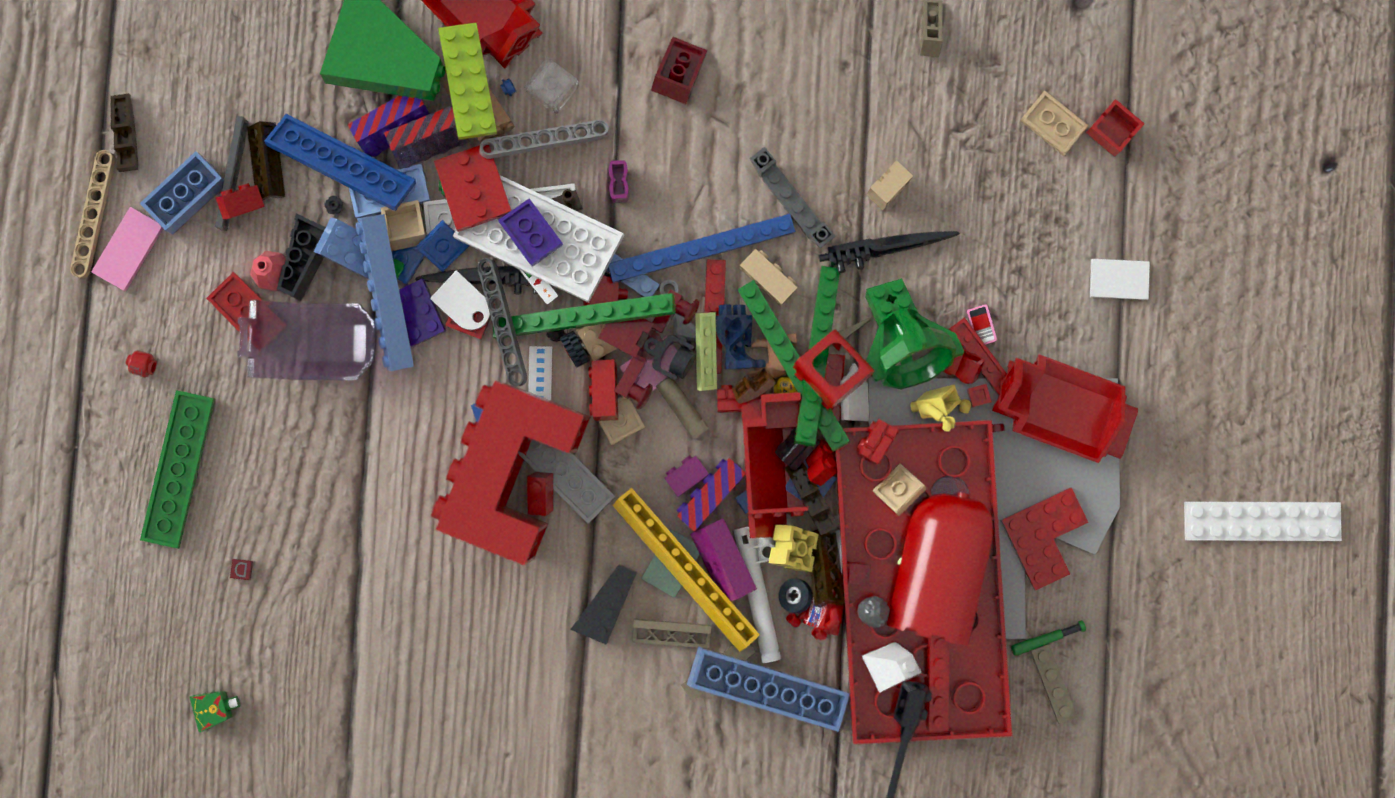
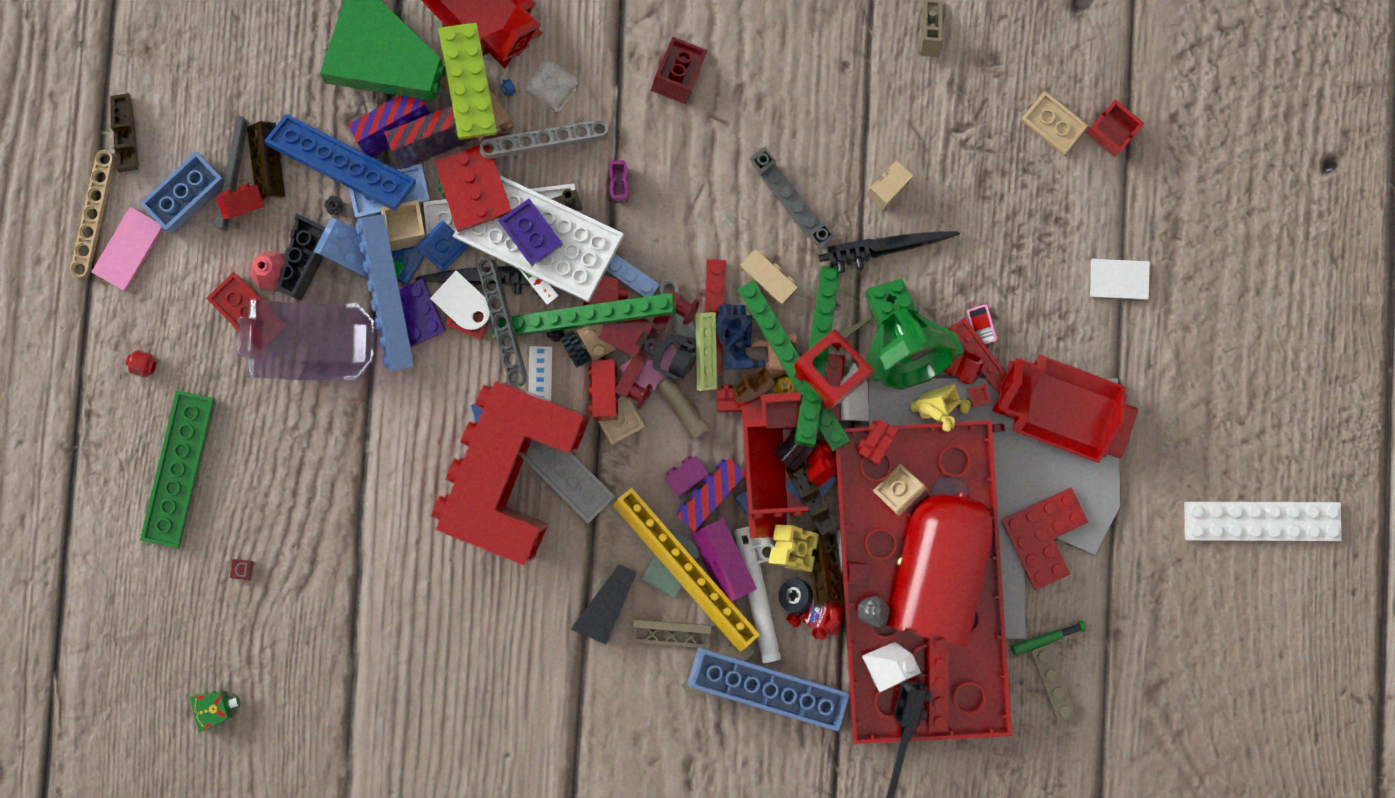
red brick [527,472,554,516] -> none
blue plate [608,214,796,283] -> none

